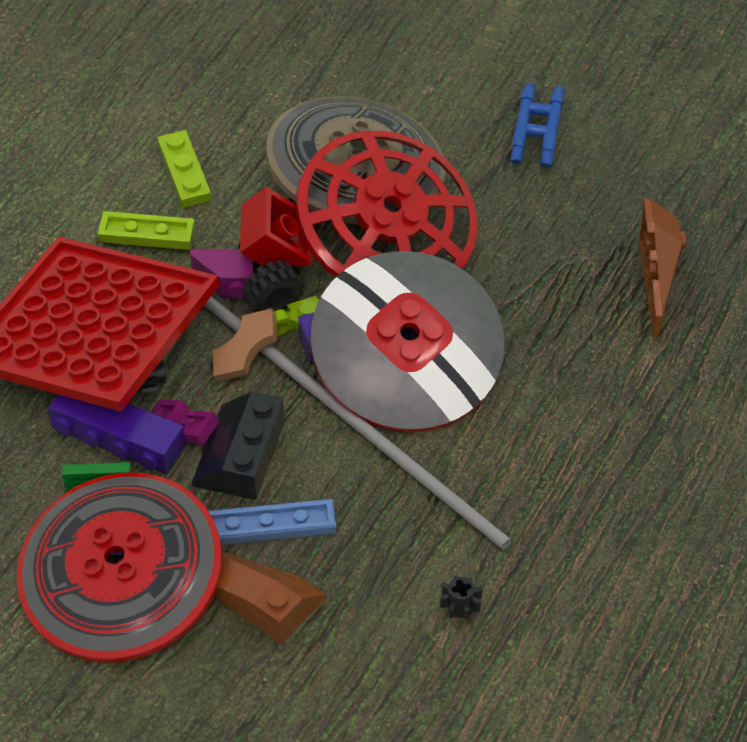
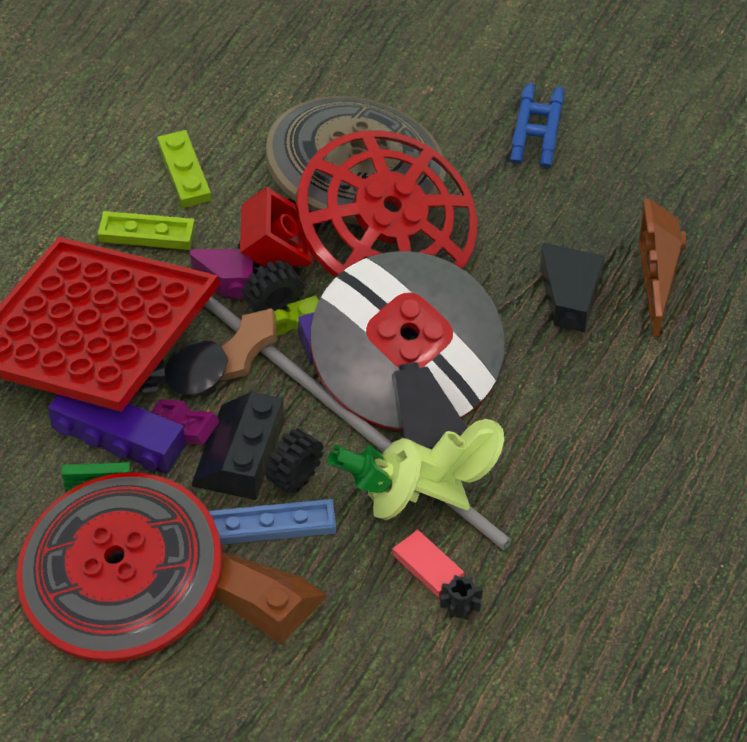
none -> black dish [165,340,228,397]
none -> black tyre [265,428,324,494]
none -> yellowish green piece [328,419,504,520]
none -> black slope [392,362,467,449]
none -> coral tile [392,530,465,598]
none -> black slope [540,243,604,332]

